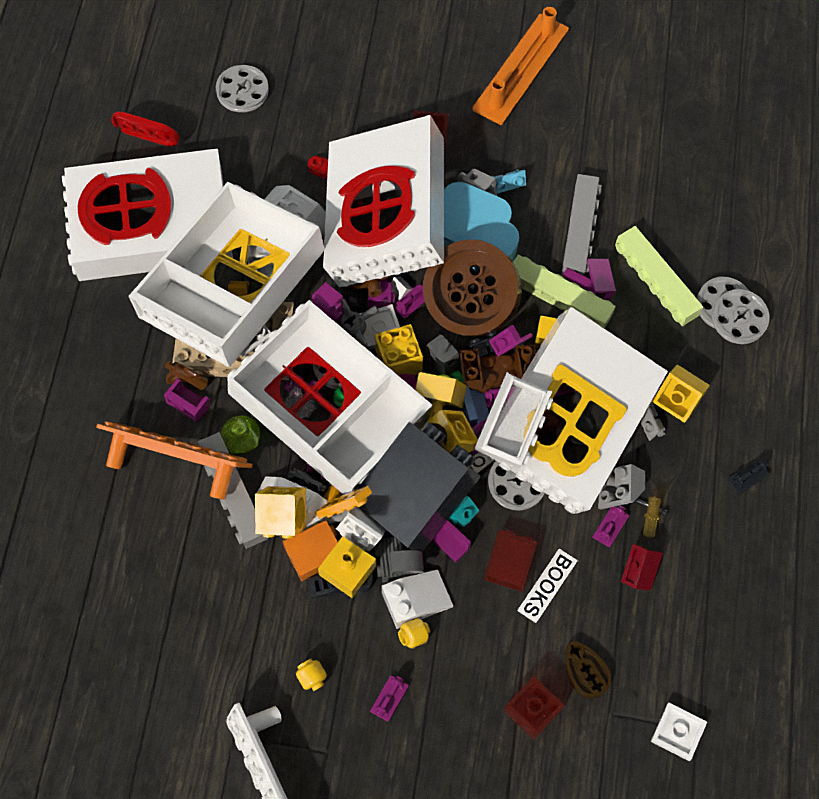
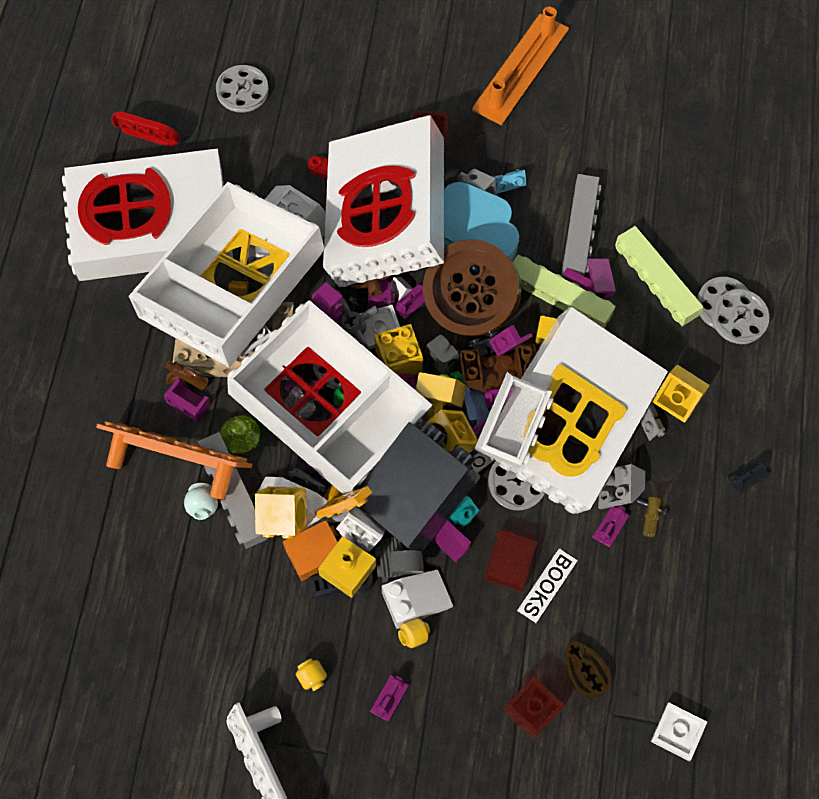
dark red panel [621,544,663,591] -> none
none -> light aqua piece [184,483,218,520]

